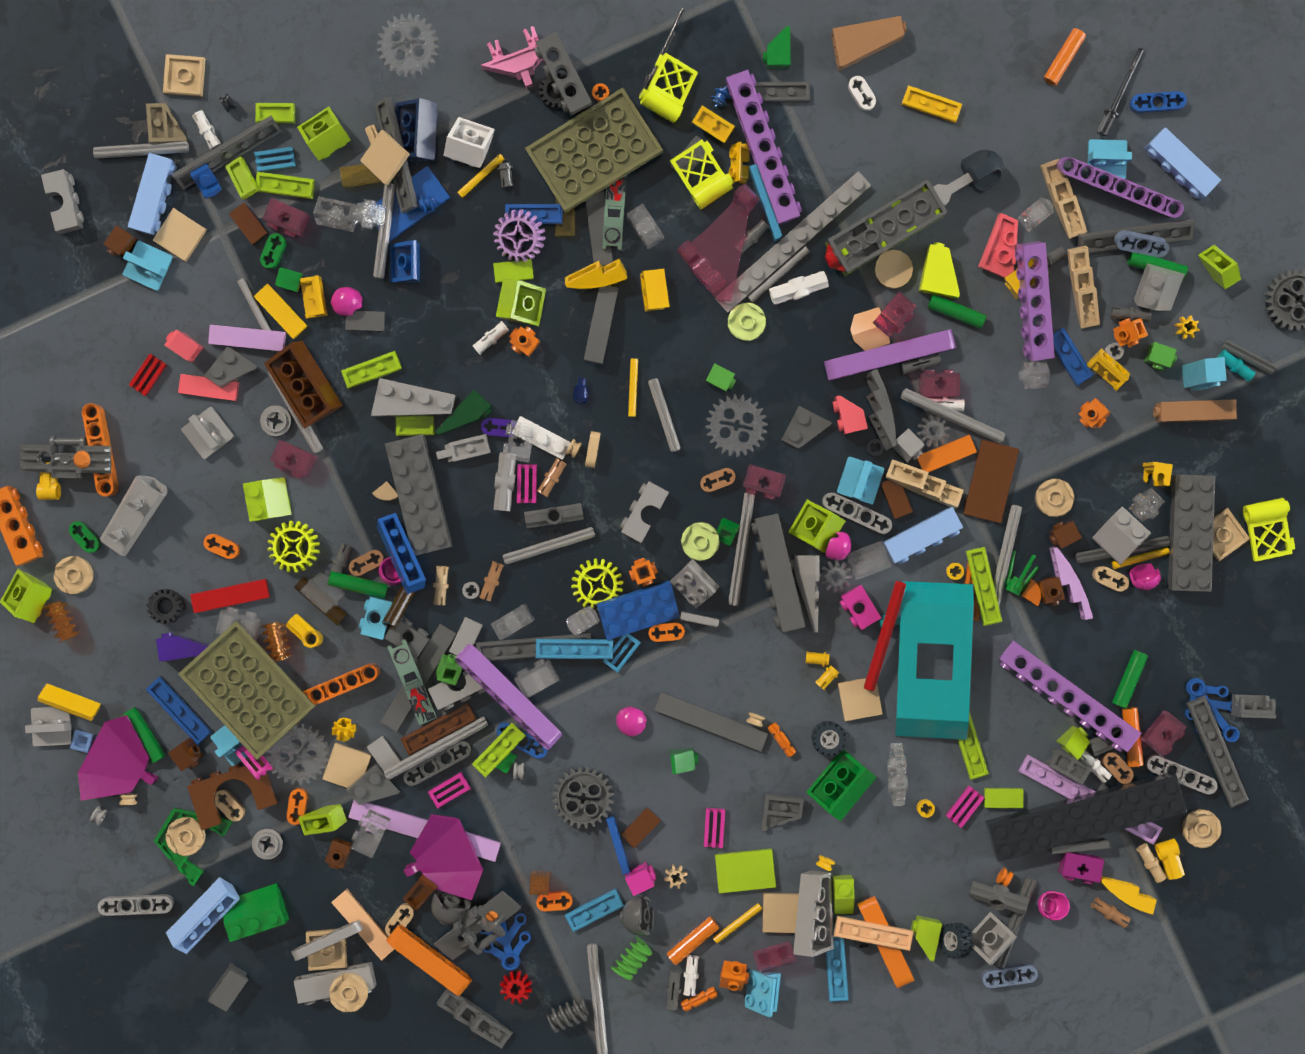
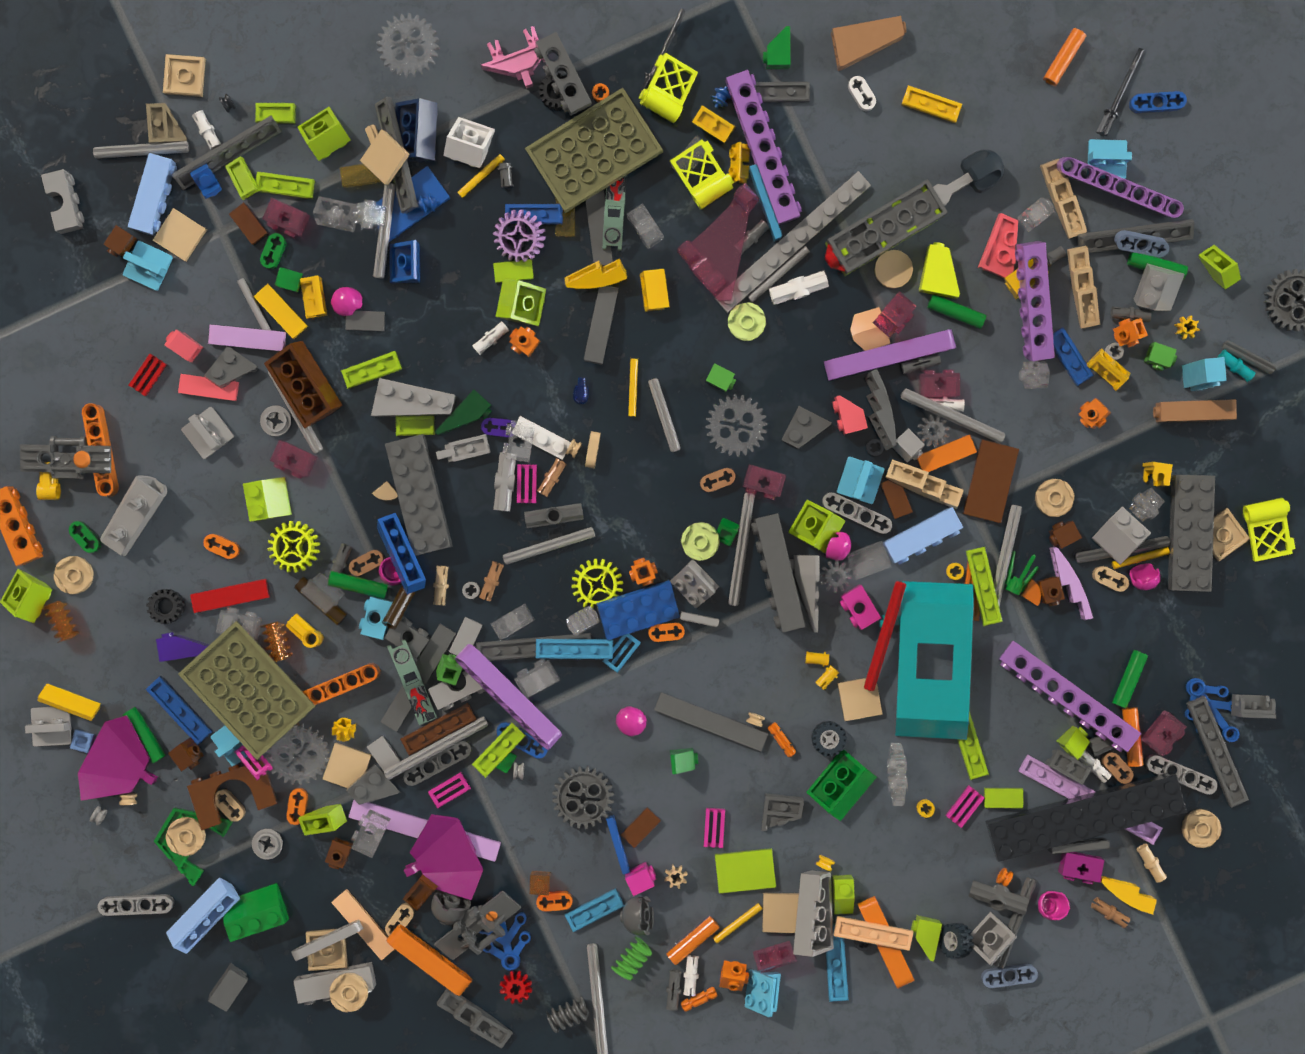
dark azure tile [254,147,296,172] -> none
light grey arch [620,482,669,543] -> none
light blue brick [1145,127,1221,200] -> none
yellow piece [1155,838,1185,880] -> none

